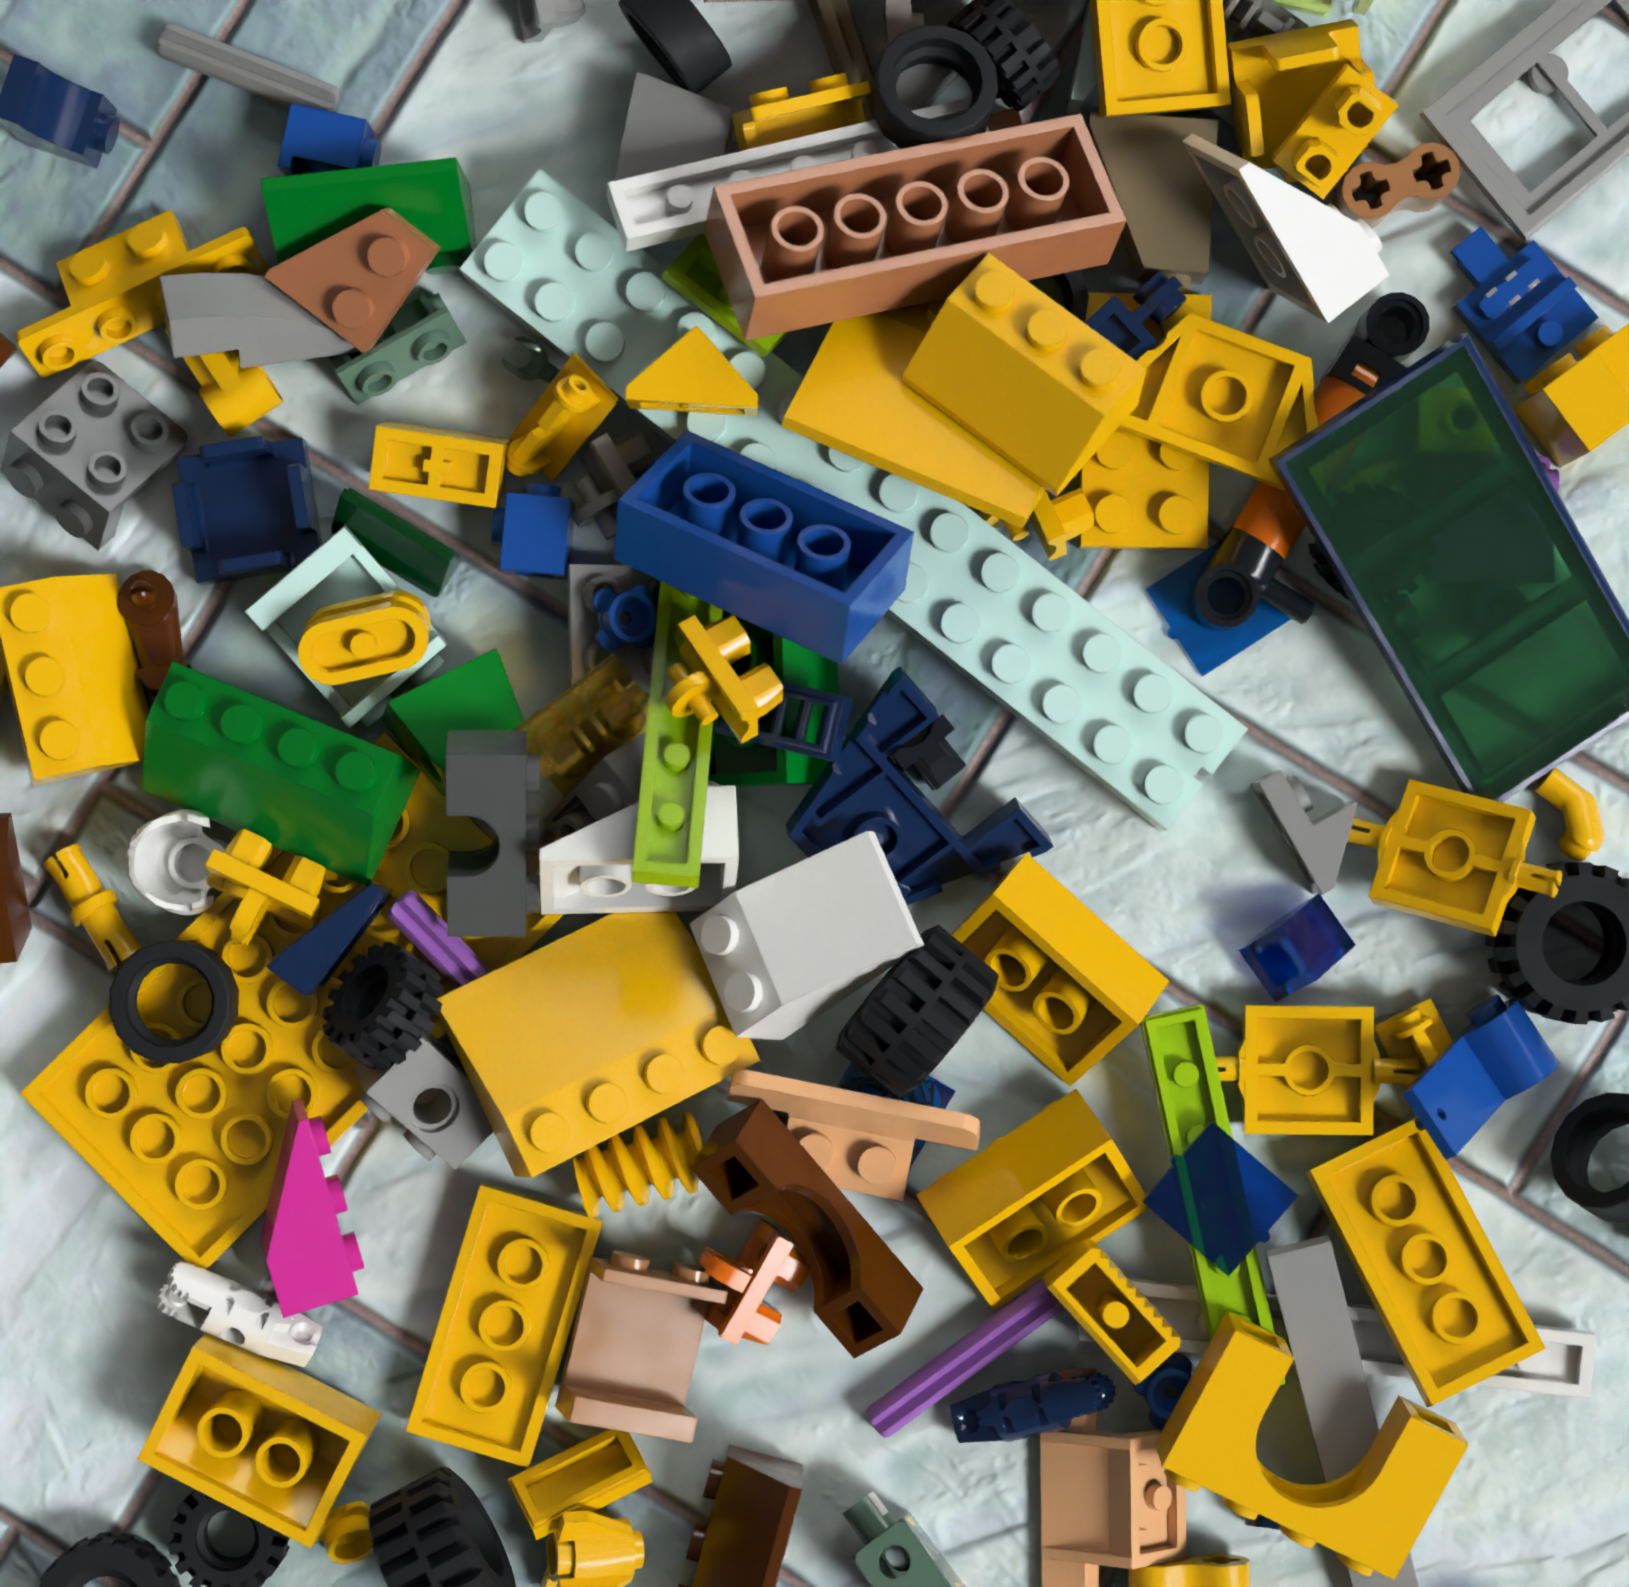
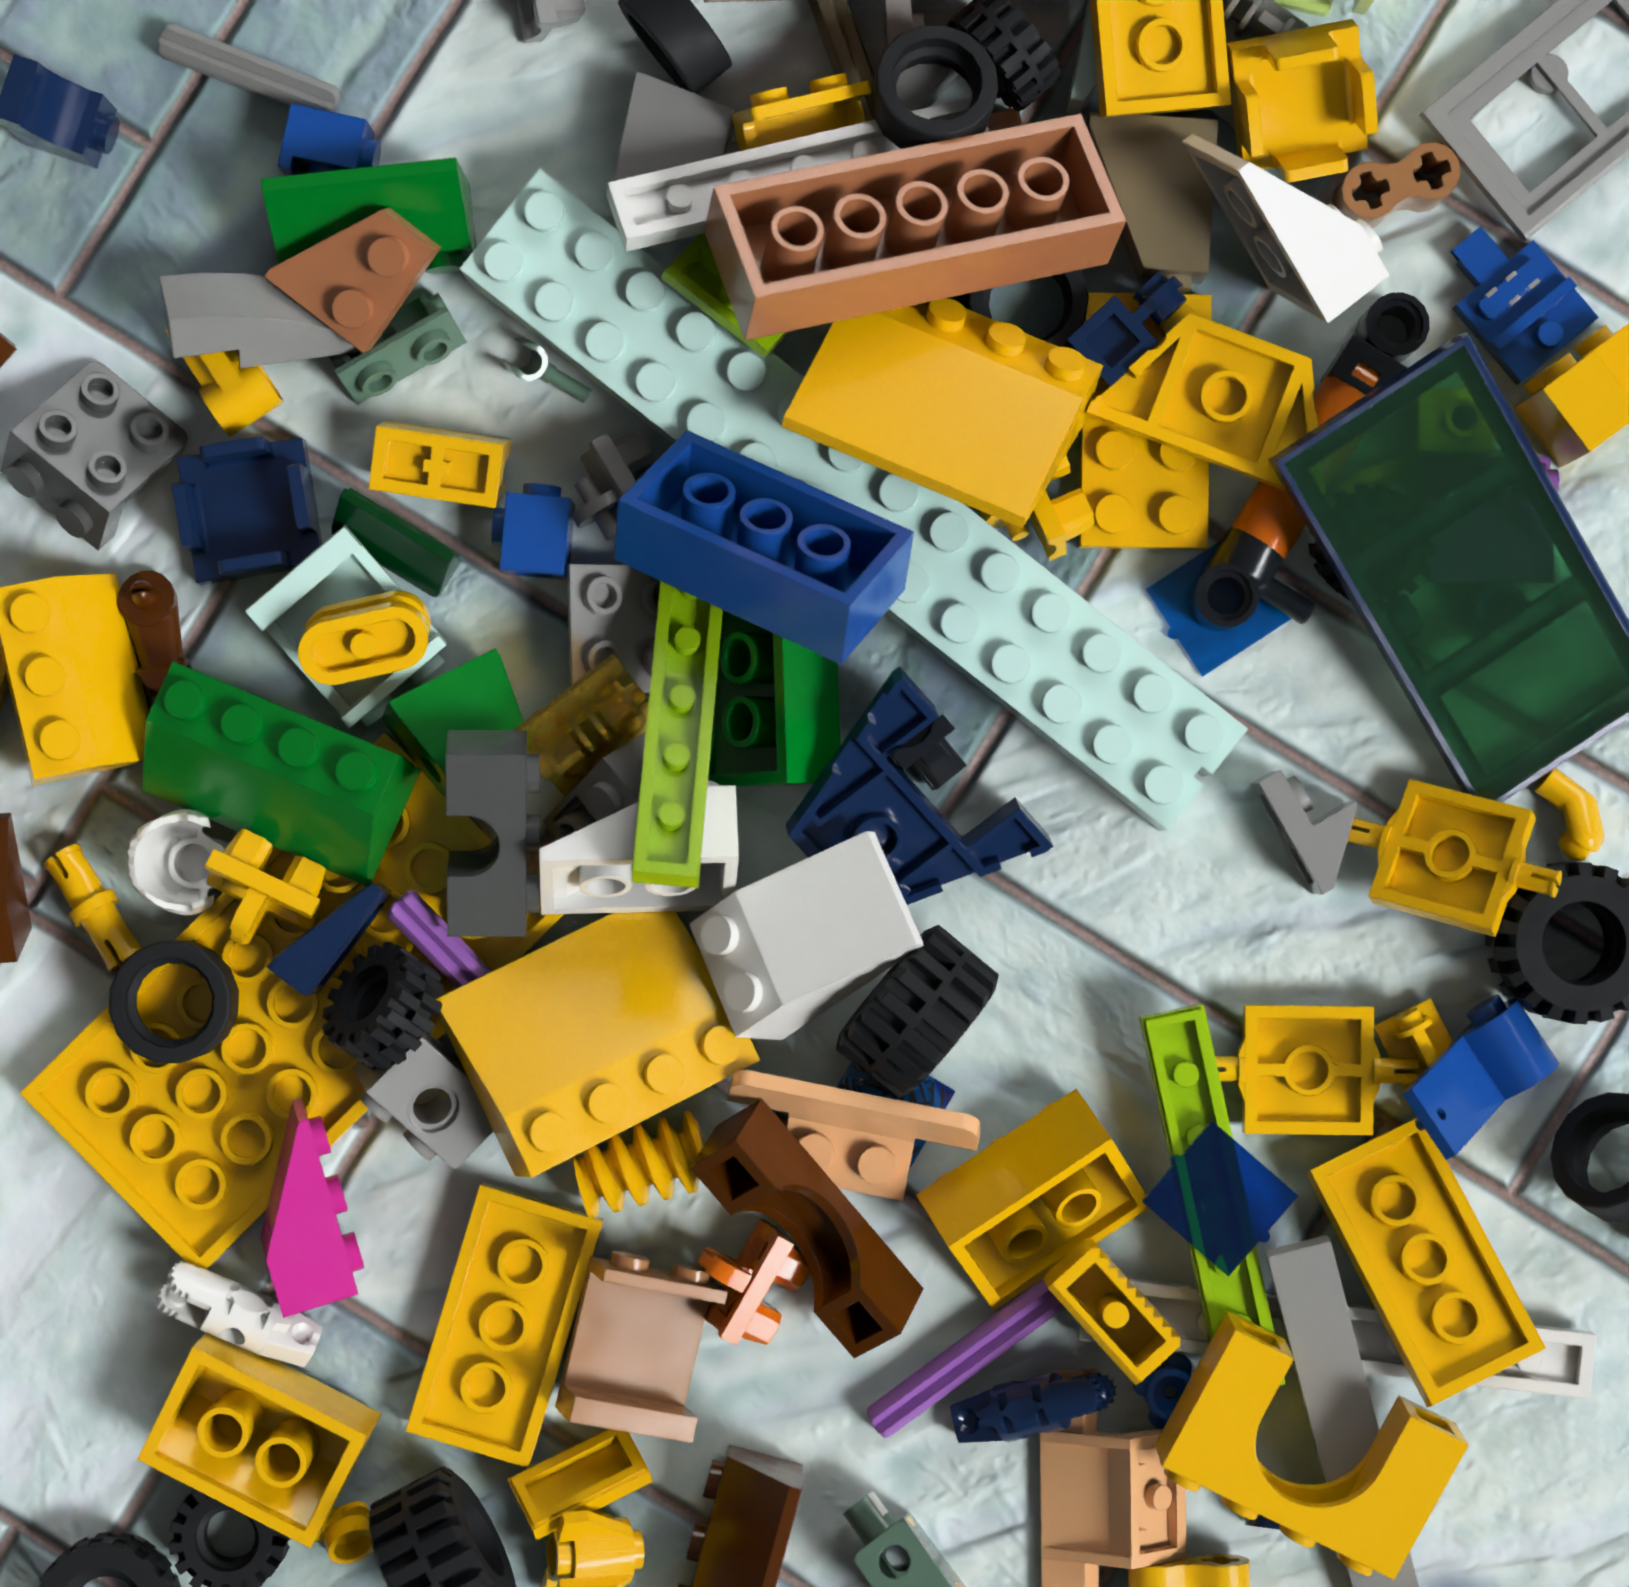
yellow bracket [15,209,270,378] -> none
yellow hinge [506,353,619,482] -> none
blue plate [591,585,657,652] -> none
yellow slope [625,325,759,417] -> none
yellow hips [664,615,783,744] -> none
dark blue slope [712,670,854,763] -> none
yellow slope [902,253,1147,497] -> none
yellow slope [951,853,1170,1087] -> none
clear blue brick [1238,894,1356,1002] -> none
yellow hips [1271,63,1399,199] -> none

